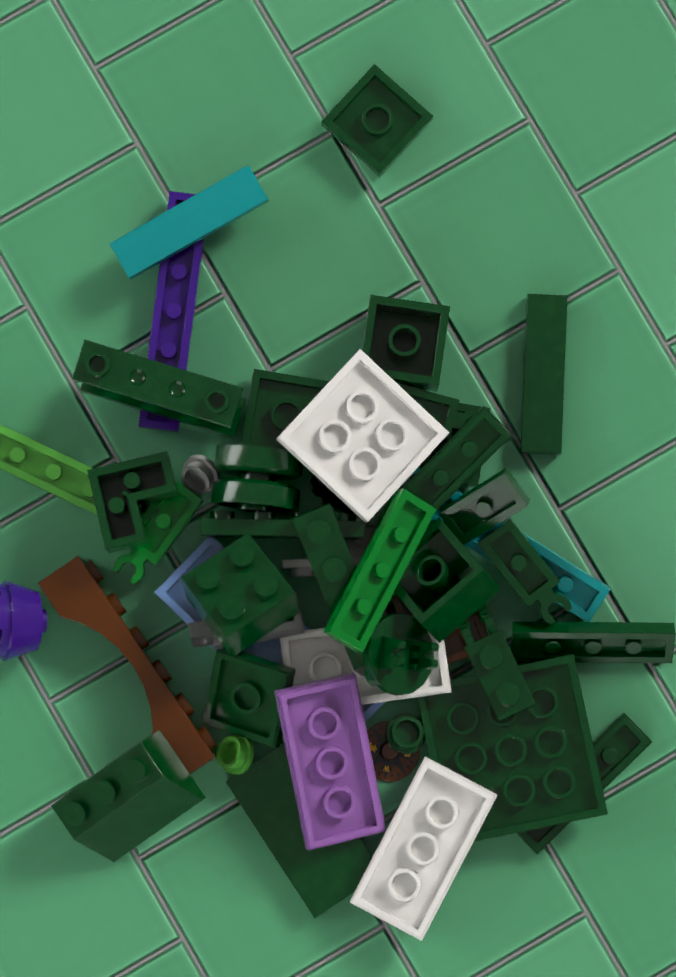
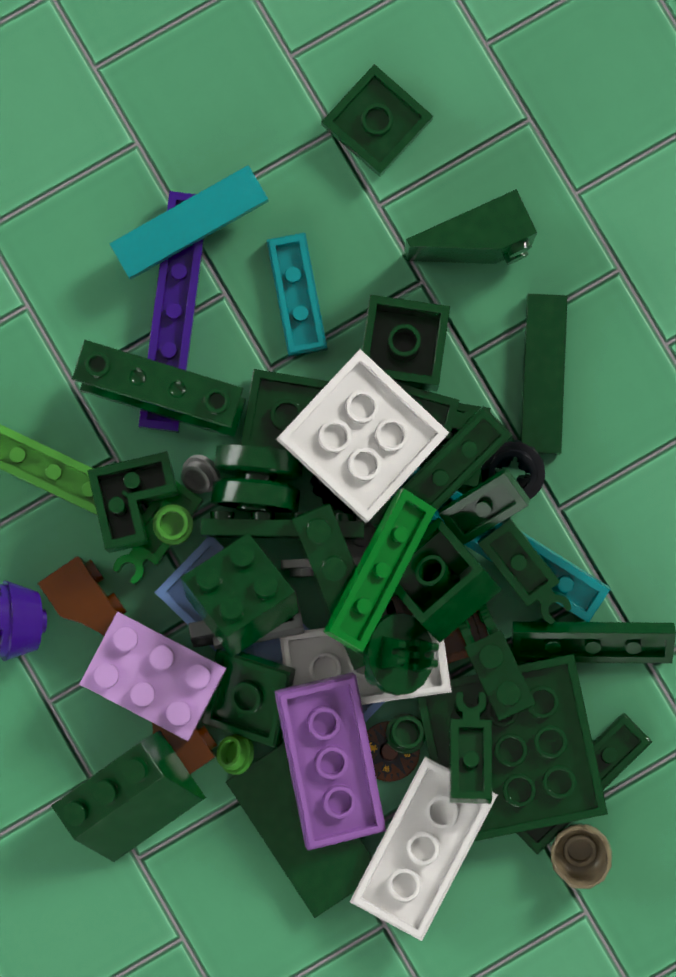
none -> lavender plate [79,612,227,741]
none -> bright green plate [153,504,193,545]
none -> teal tile [266,232,328,357]
none -> dark green slope [404,189,537,265]
none -> dark green plate [449,692,492,804]
none -> black gear [481,440,545,499]
none -> dark tan hair [551,823,613,889]

